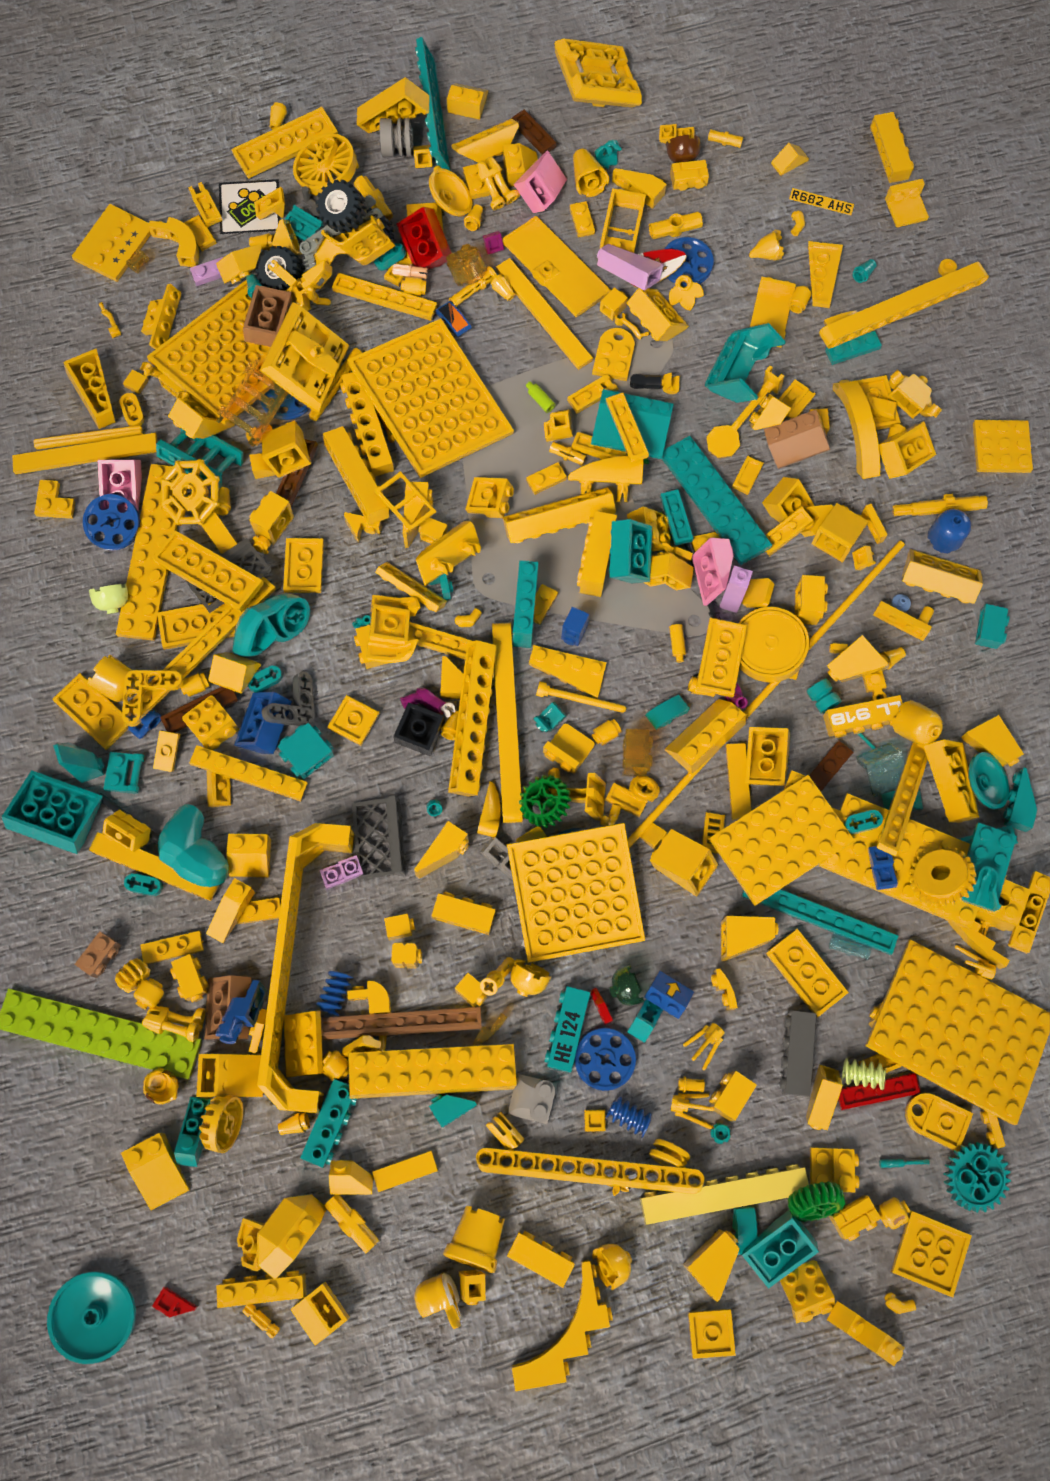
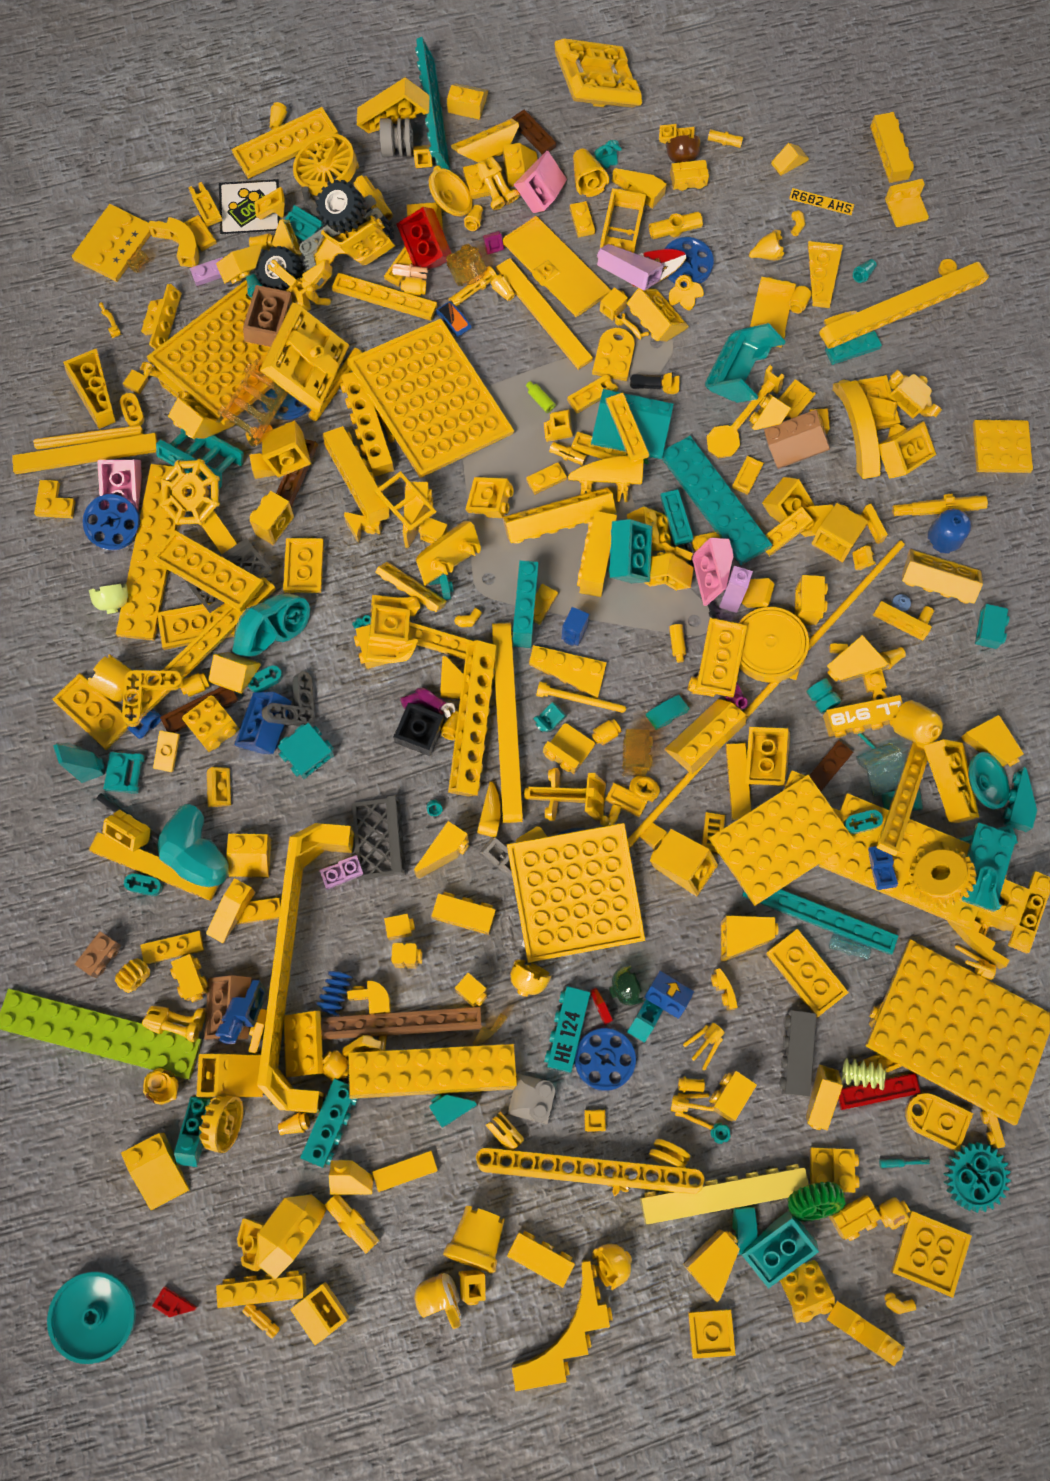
teal slope [1,770,103,854] -> none
yellow head [133,978,164,1010] -> none
yellow plate [189,745,307,802] -> none
yellow cone [214,487,231,516] -> none
yellow plate [253,535,271,555] -> none
yellow plate [327,695,380,746] -> none
teal beam [373,243,406,271] -> none
yellow pin [480,957,515,995] -> none
green gear [519,775,572,828] -> none
blue piece [605,1097,652,1138] -> none

